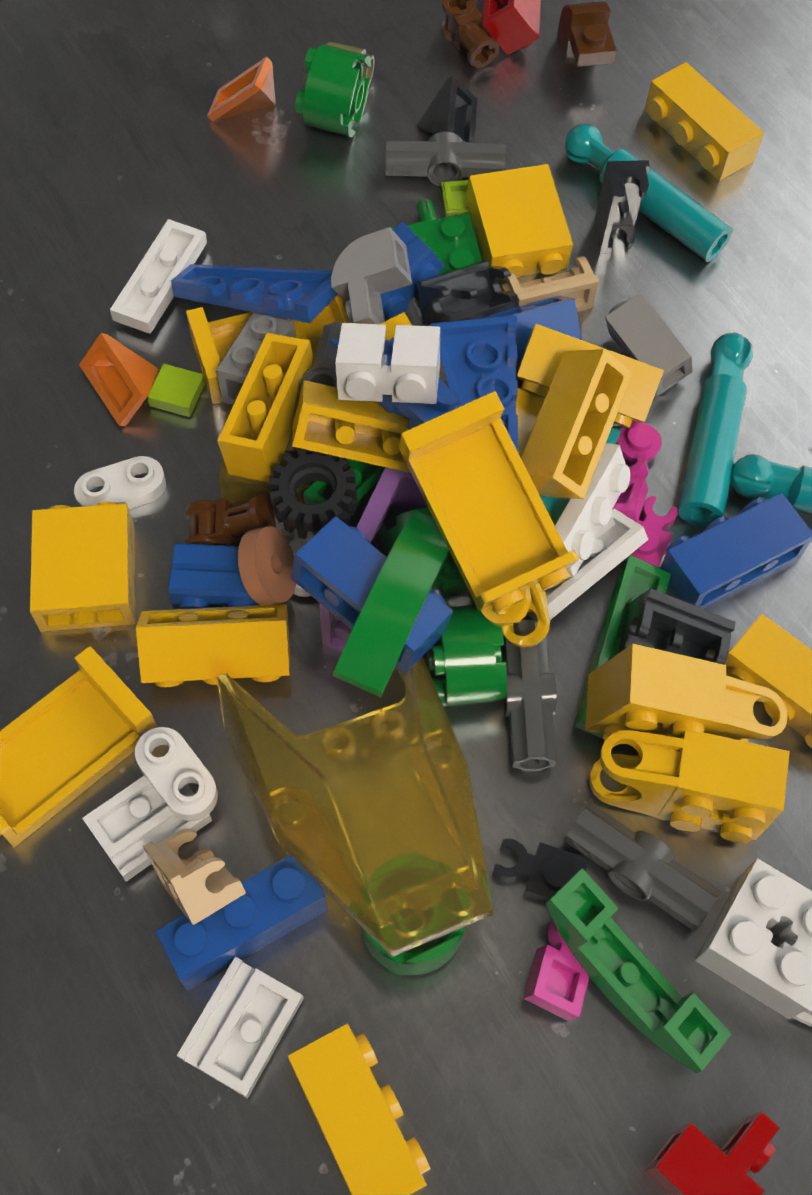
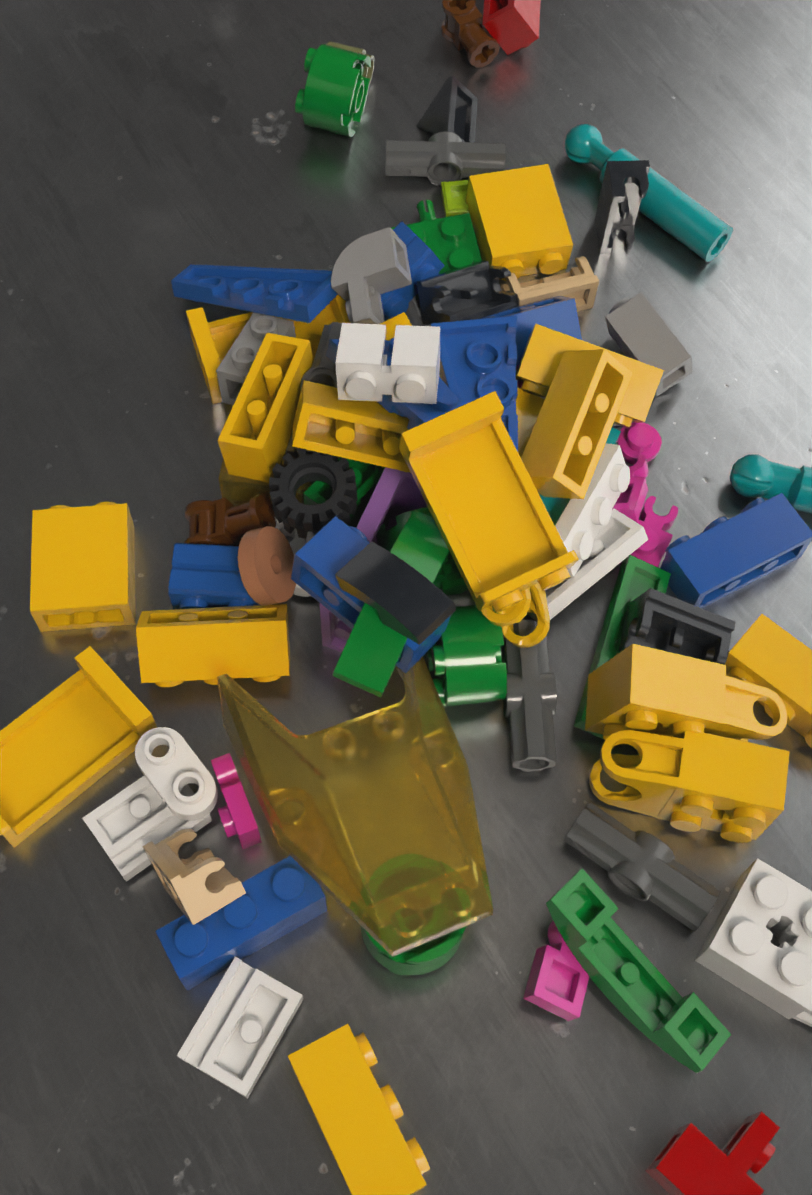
white plate [74,456,166,509] -> none
orange slope [79,333,159,427] -> none
white plate [110,219,207,334] -> none
lime tile [147,363,205,417] -> none
orange slope [207,57,276,122] -> none
black plate [492,839,589,903] -> none
reddish brown brick [557,1,617,67] -> none
yellow brick [644,62,764,181] -> none
teal piece [678,332,753,527] -> none
none -> dark pink plate [211,753,262,850]
none -> black slope [335,541,456,645]

